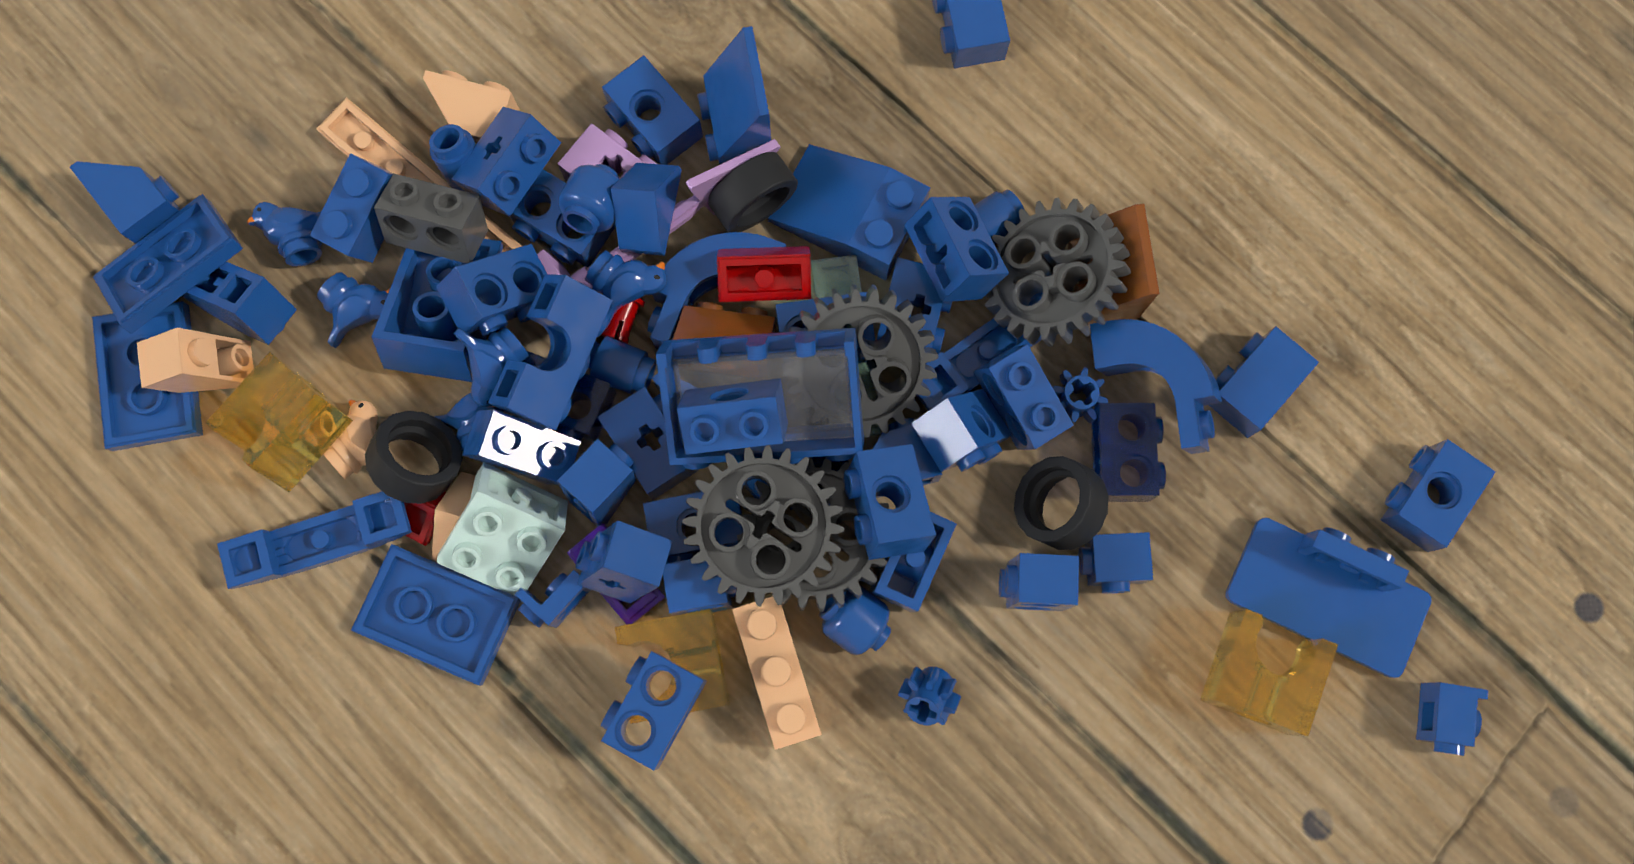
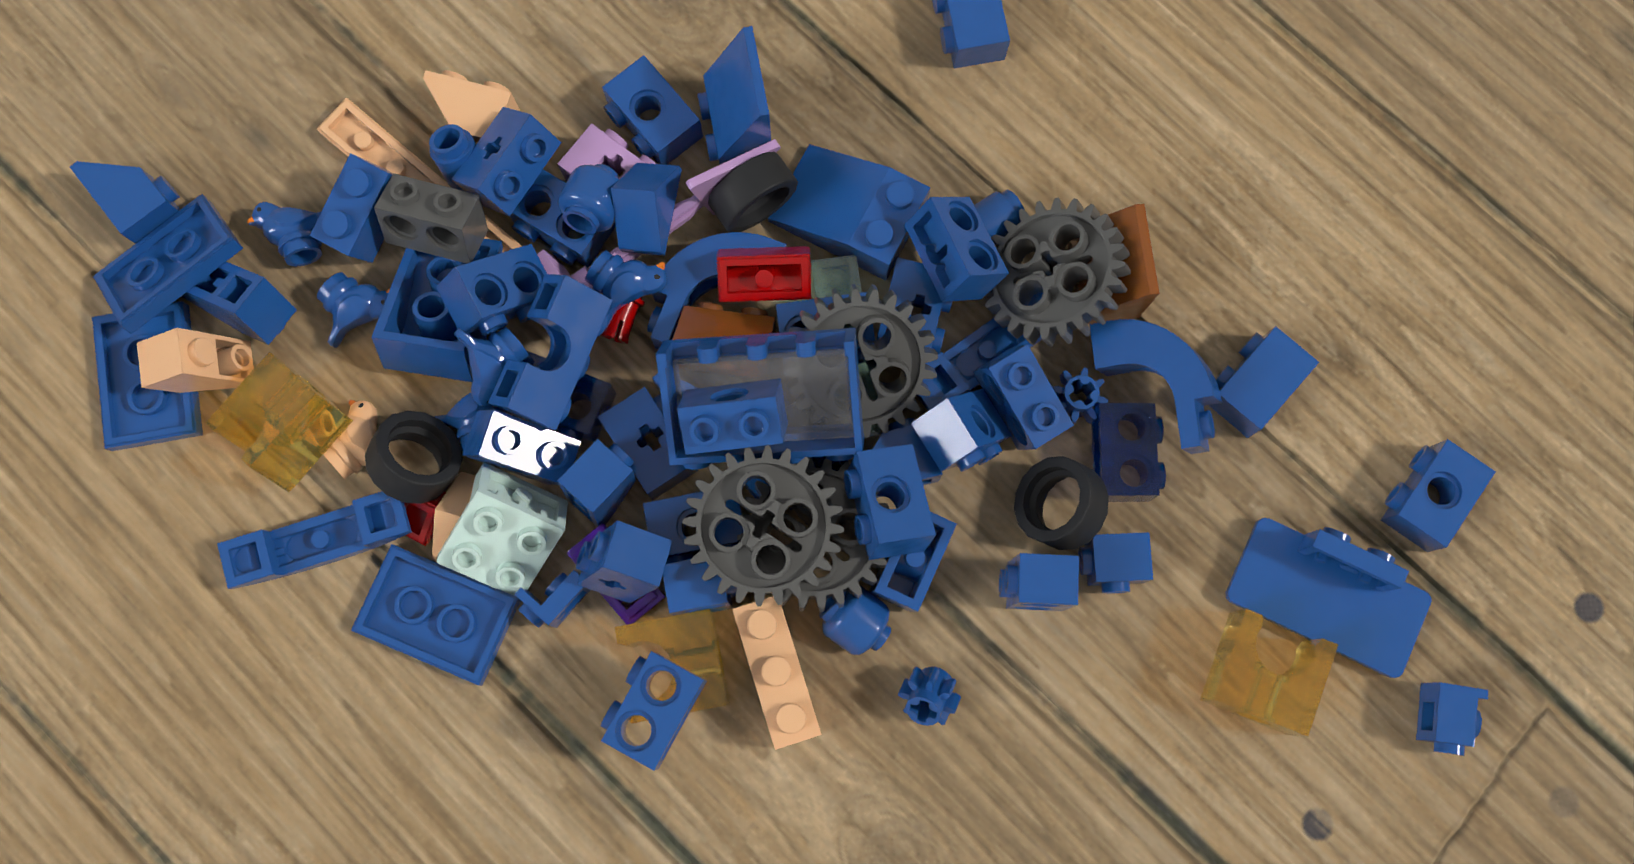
blue brick [588,336,657,394] -> none

